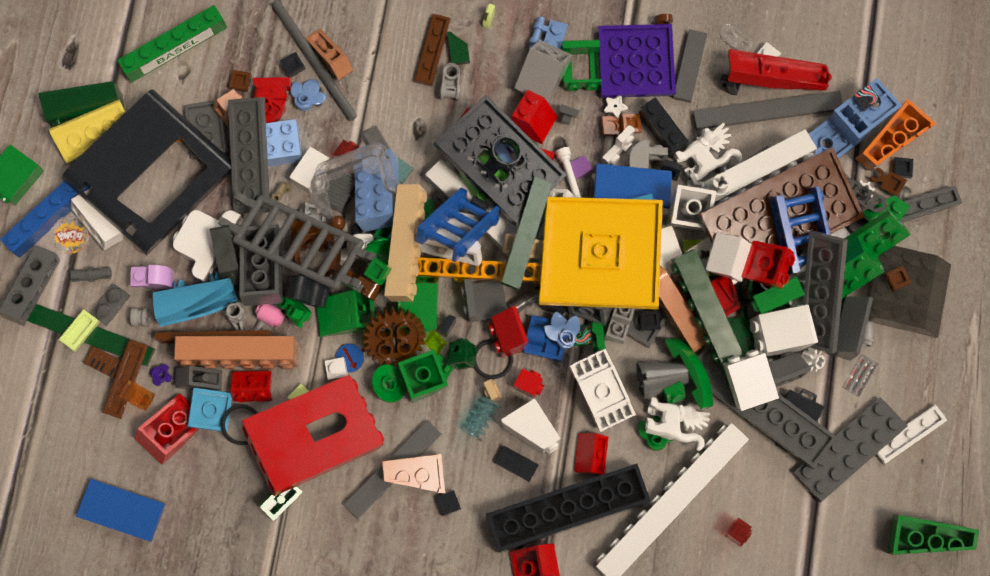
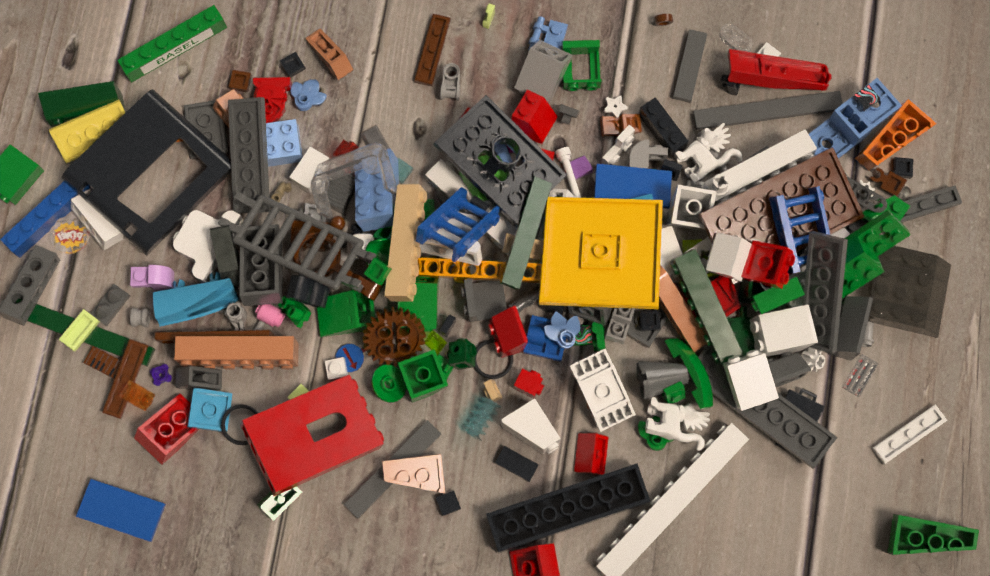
dark grey pin [70,266,112,282] -> none
red bracket [231,371,272,403] -> none
dark grey piece [272,0,357,121] -> none
dark green tile [447,31,470,65] -> none
dark purple plate [598,24,676,98] -> none
clear red brick [724,518,752,547] -> none
dark grey plate [793,397,908,503] -> none
reddish brown tile [884,266,911,292] -> none

